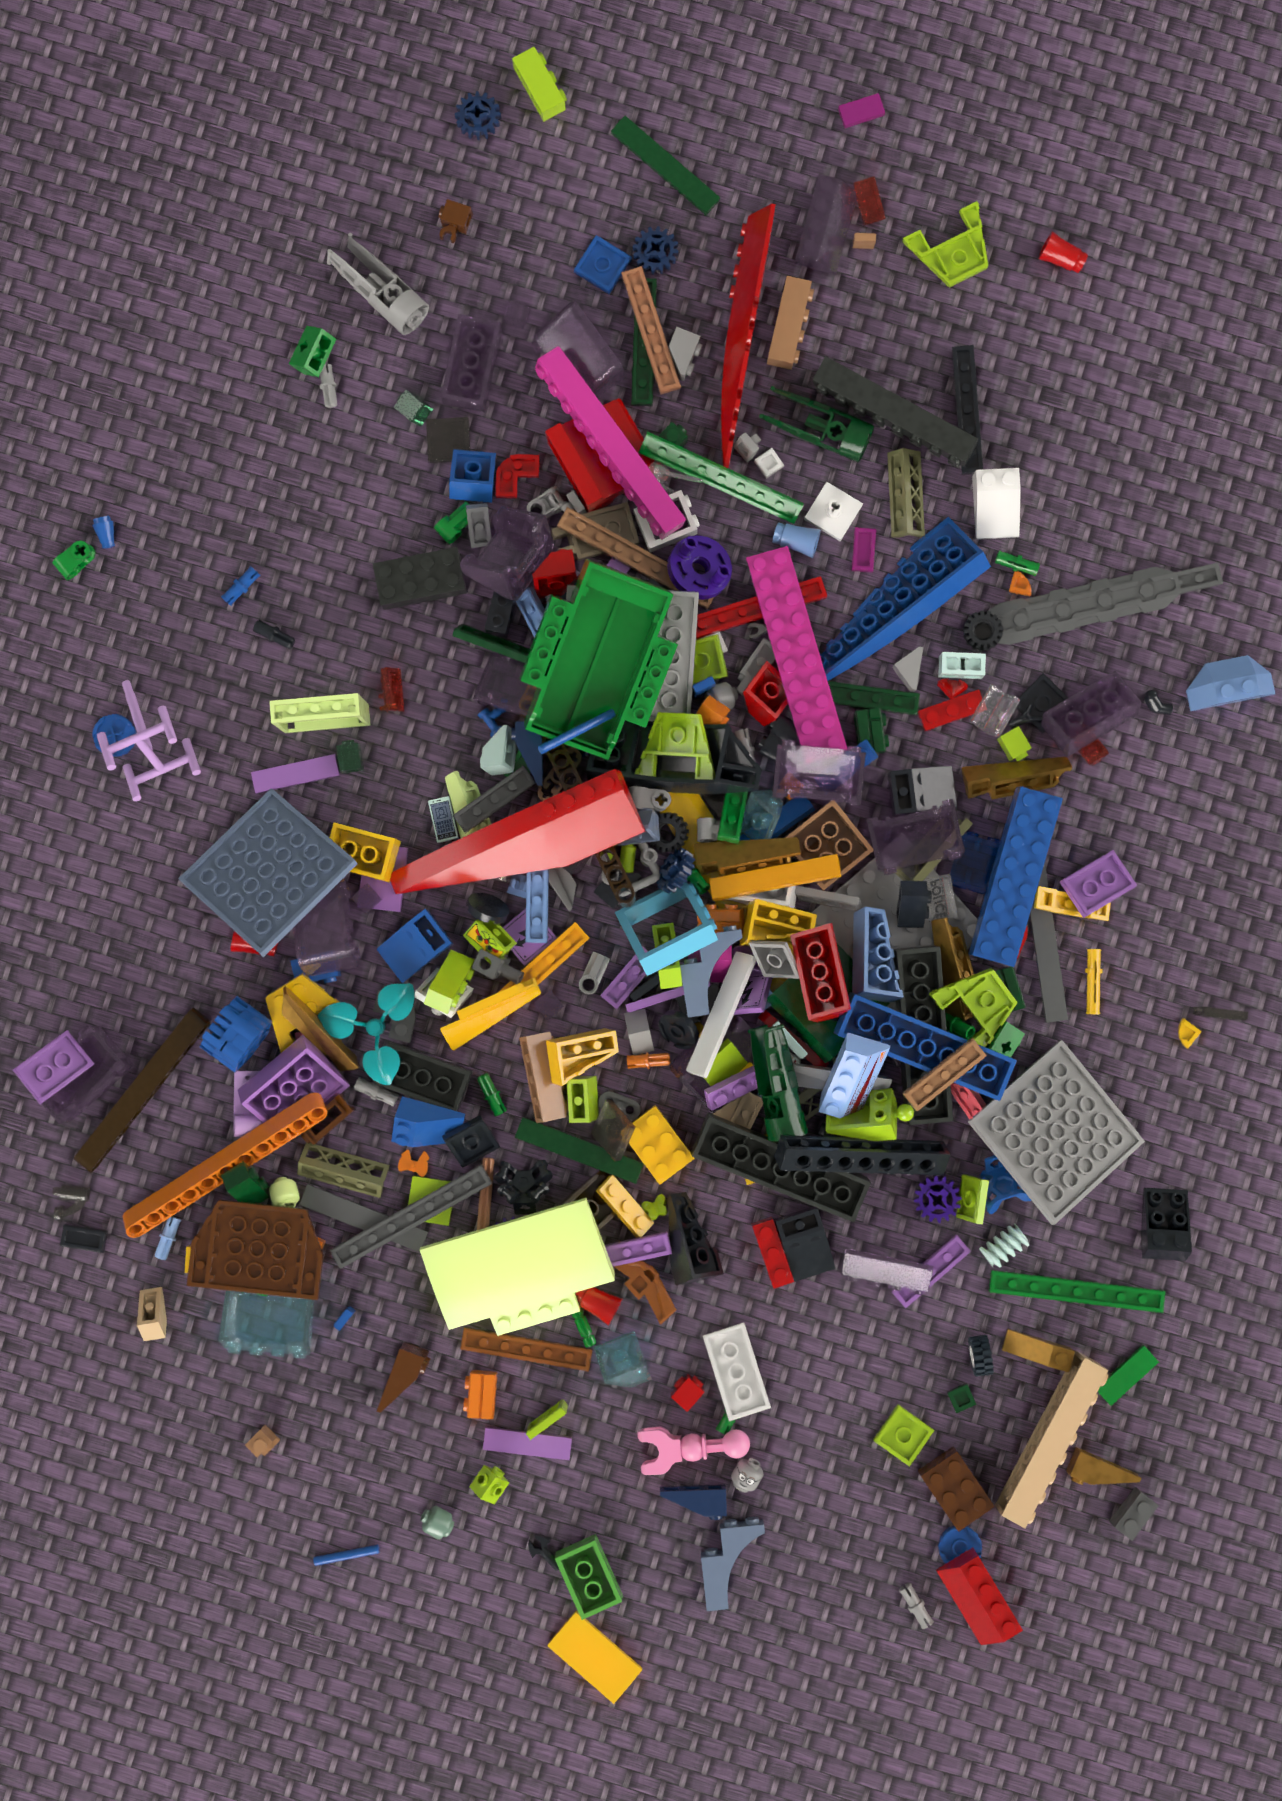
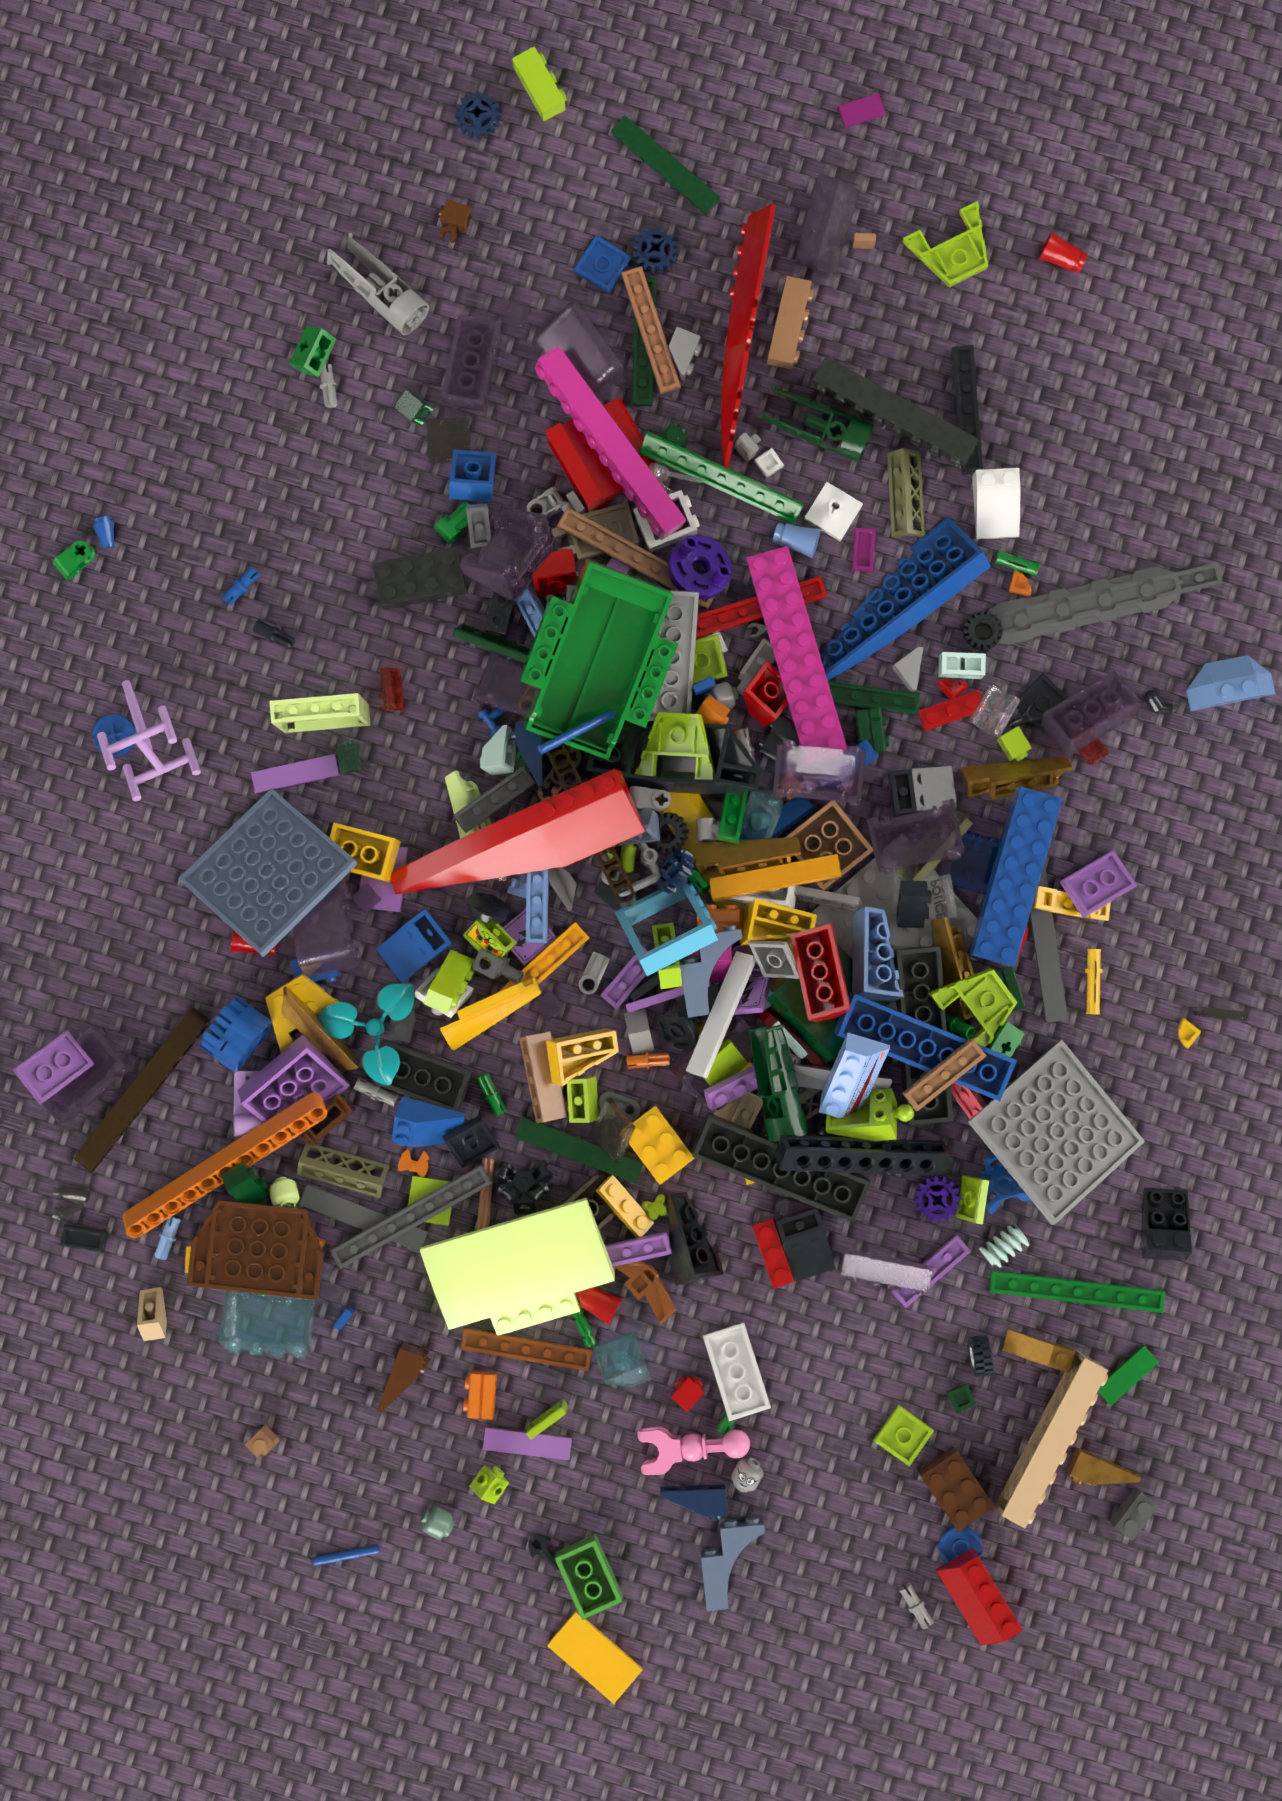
tile [428,796,459,843] -> none
red plate [495,454,540,499] -> none
clear red plate [853,176,886,226] -> none

